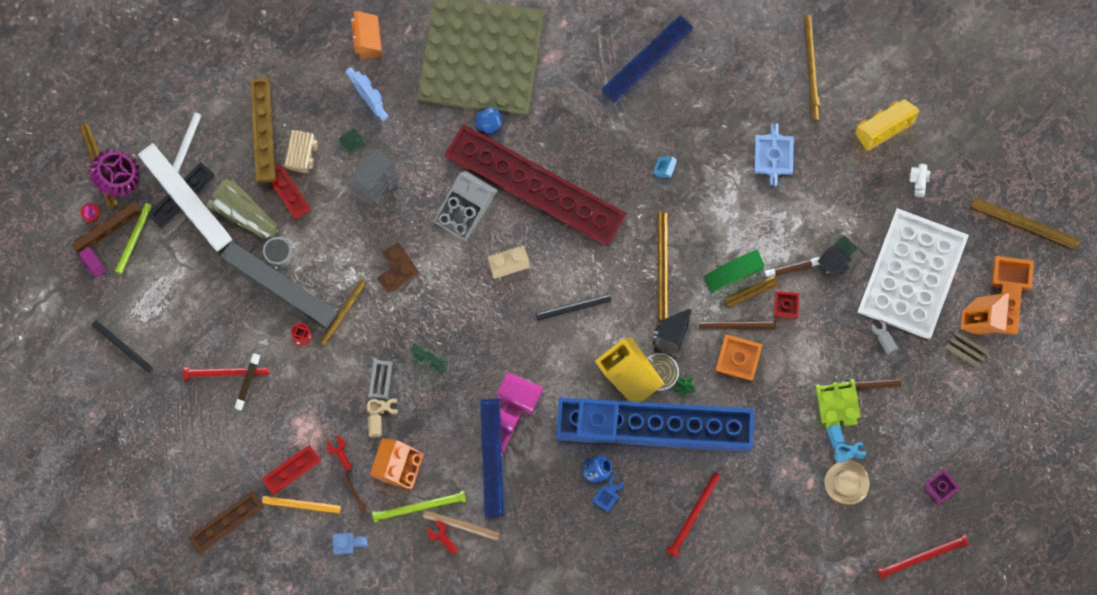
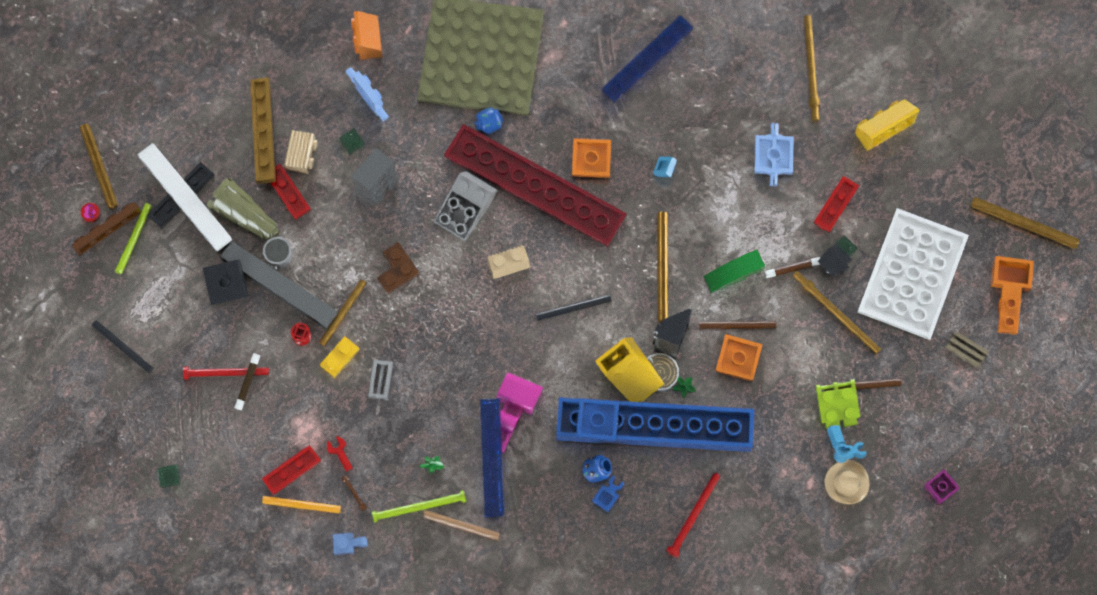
magenta piece [79,246,106,278] -> none
magenta gear [89,148,141,198] -> none
white bar [173,113,201,173] -> none
reddish brown tile [188,491,264,554] -> none
tan bar [367,399,398,437] -> none
orange slope [370,439,424,490] -> none
clear green plate [410,343,448,373] -> none
red bar [427,521,458,555] -> none
pearl gold axle [725,276,778,308] -> none
red piece [773,291,800,319] -> none
light grey bar [871,320,898,355] -> none
red bar [877,534,969,580] -> none
white plate [910,164,930,198] -> none
orange slope [961,293,1009,335] -> none
none -> clear green plate [157,464,181,488]
none -> black plate [203,259,249,305]
none -> yellow plate [320,336,360,378]
none -> green plant [420,456,444,473]
none -> orange plate [572,138,611,178]
none -> pearl gold bar [792,271,881,354]
none -> red plate [813,176,860,233]

